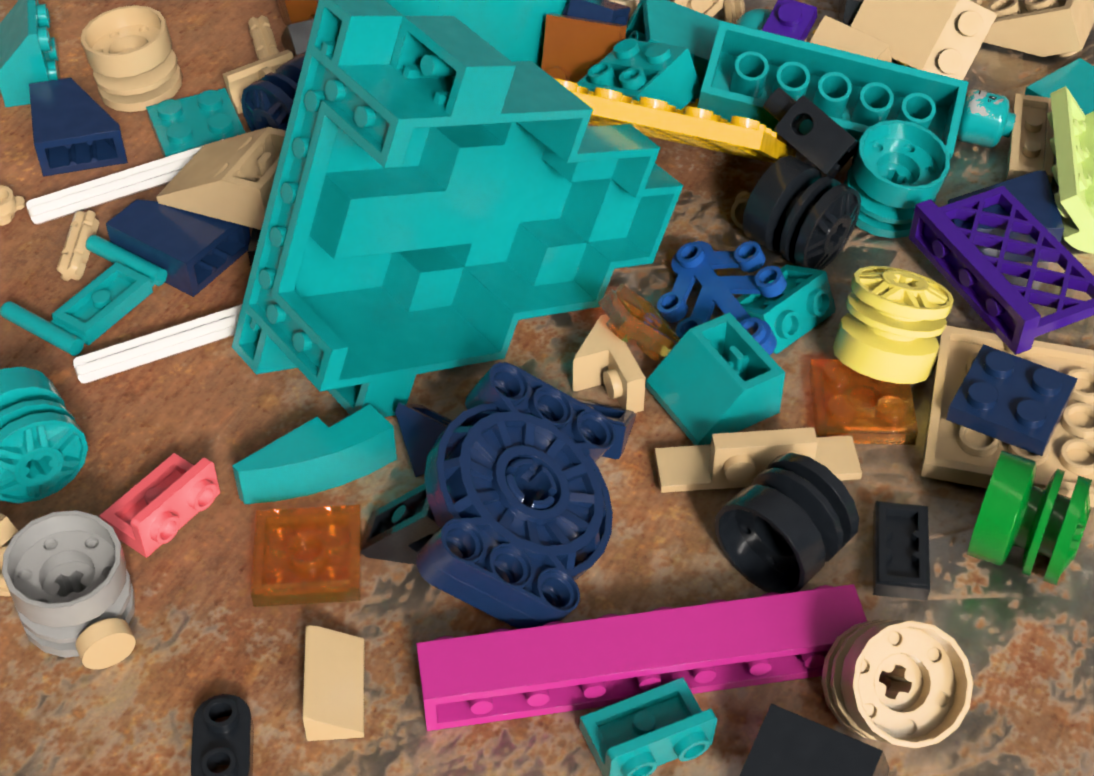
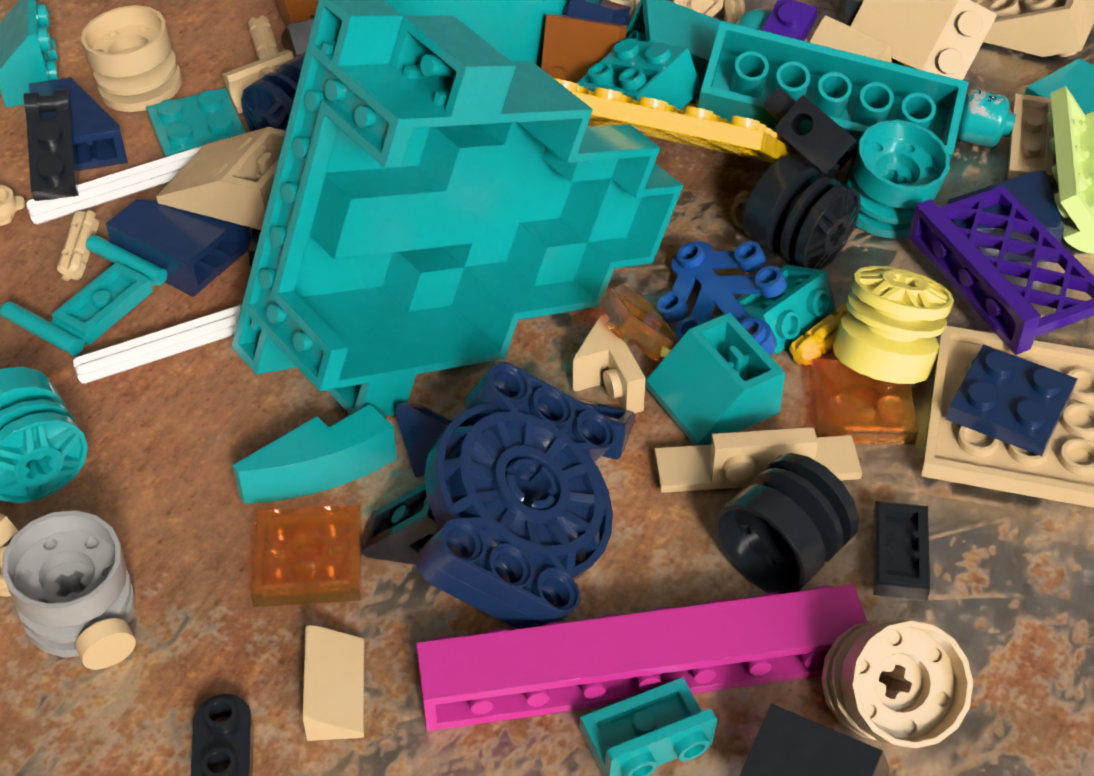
coral bracket [99,453,220,558] -> none
green wheel [967,451,1092,585] -> none
none -> black plate [23,89,79,201]
none -> yellow axle [789,303,850,366]

